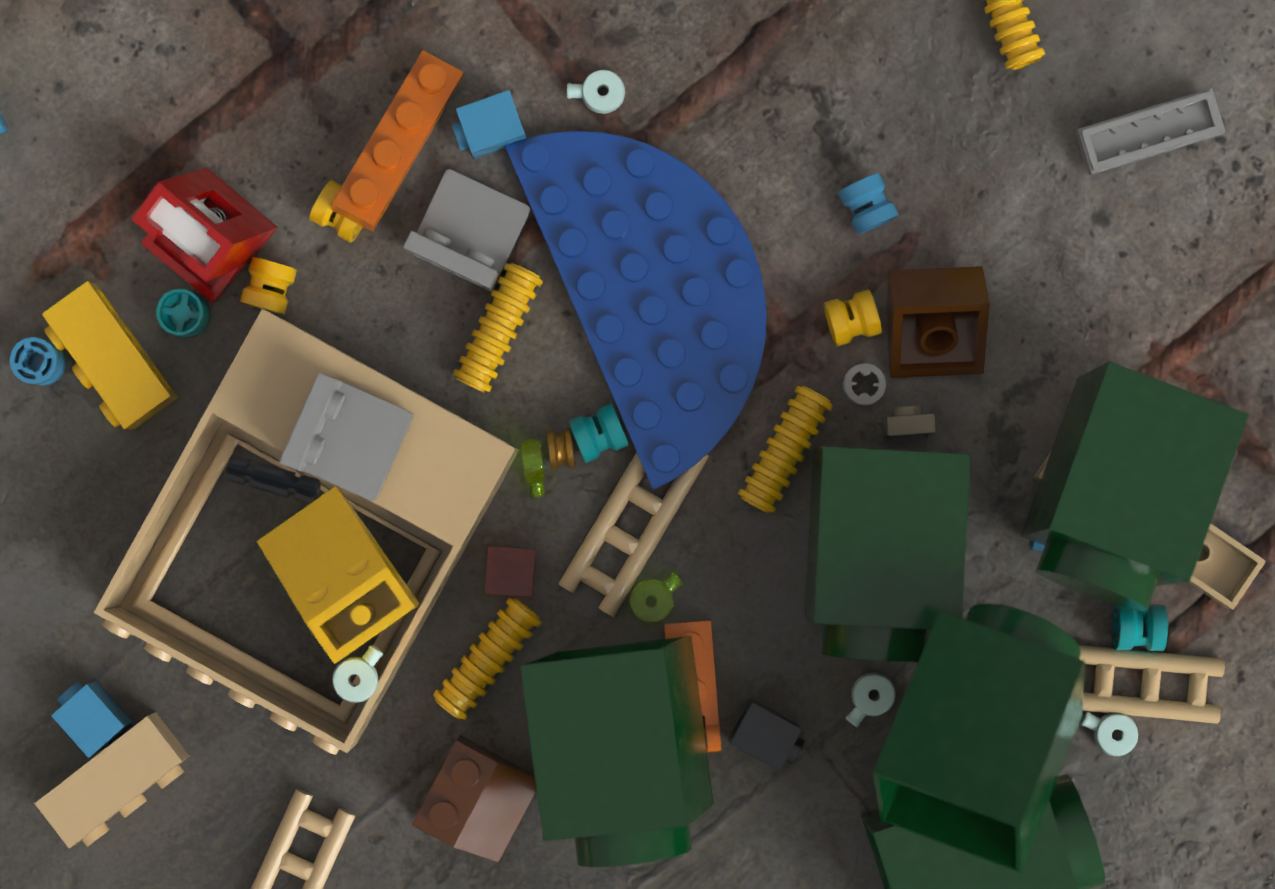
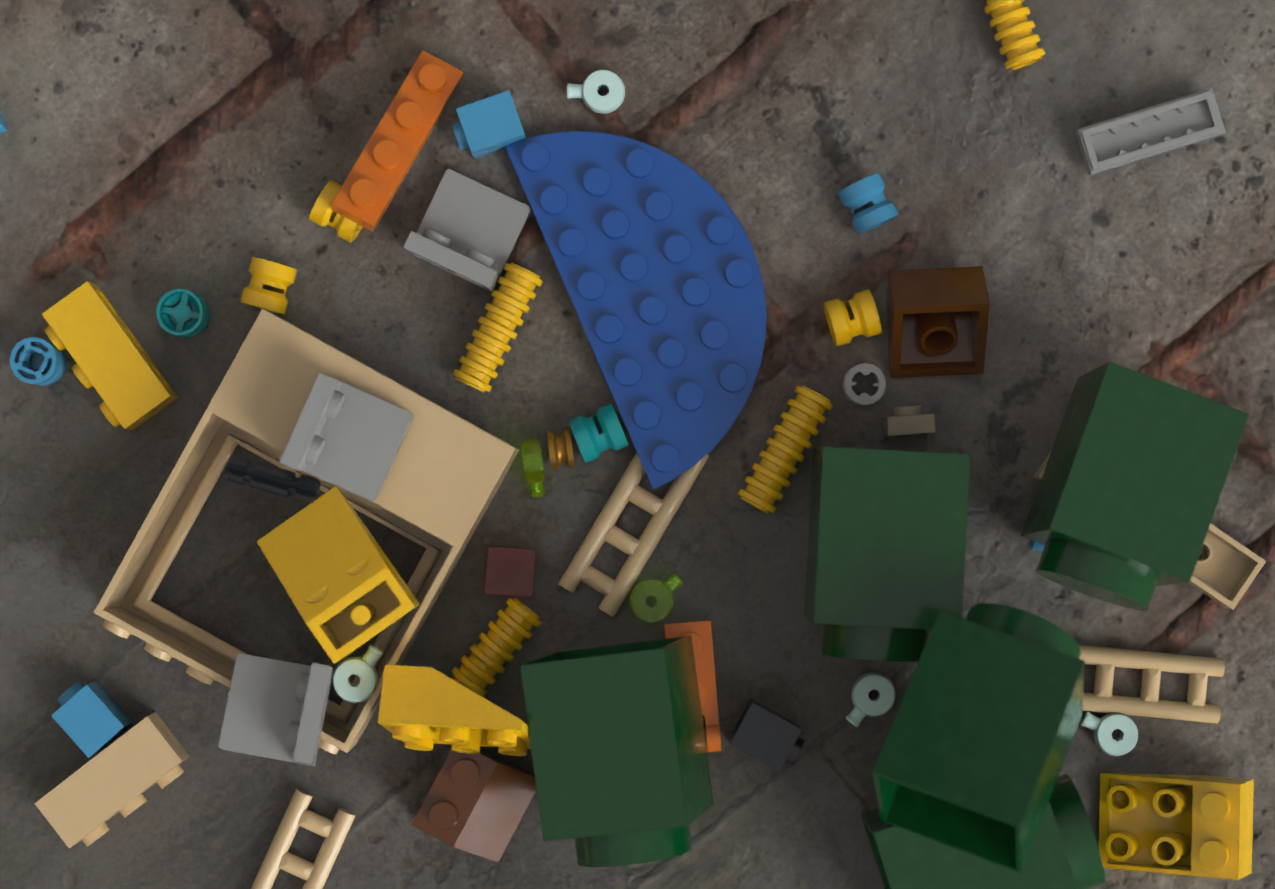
red brick [131,167,278,303] -> none
teal wheel [1112,604,1168,651] -> none
none -> light grey bracket [219,653,333,767]
none -> yellow slope [378,665,531,756]
none -> yellow slope [1099,773,1254,880]

